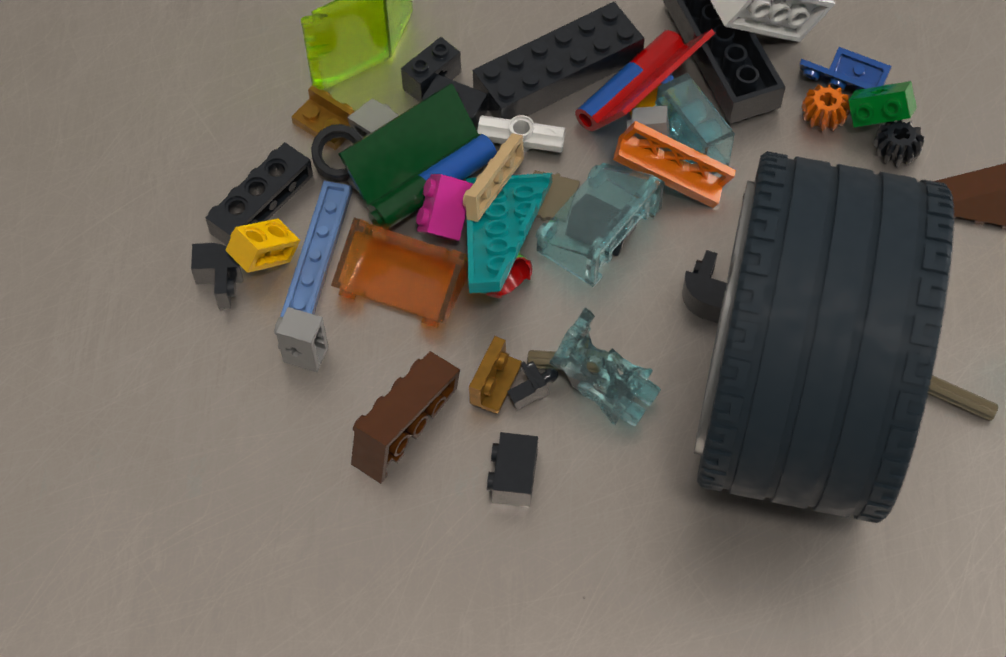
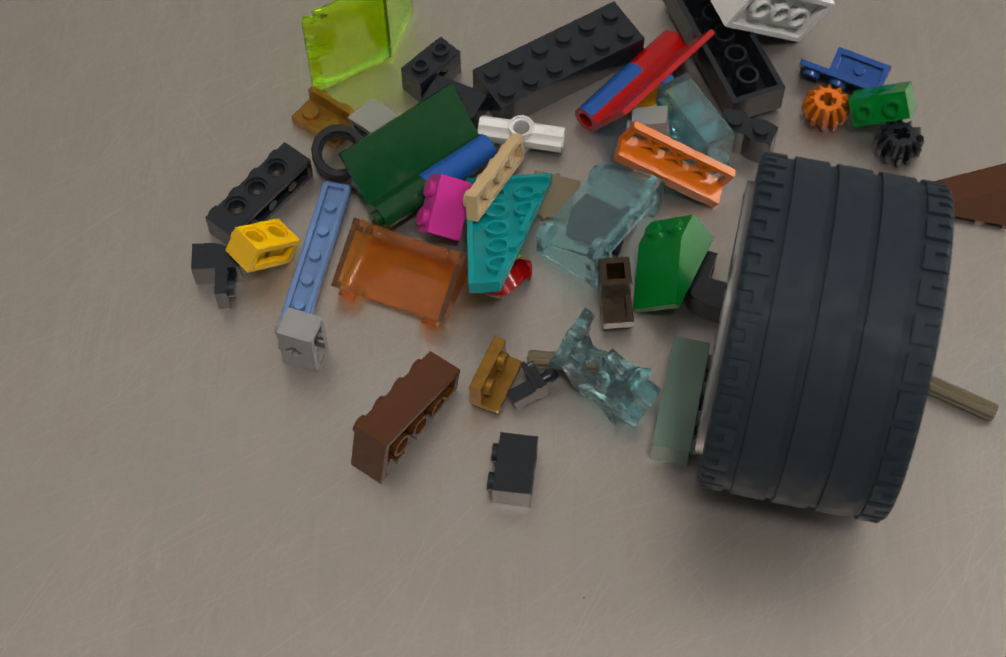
none -> dark brown brick [598,257,634,329]
none -> green slope [633,214,714,313]
none -> sand green brick [650,336,712,466]
none -> black brick [714,109,778,163]

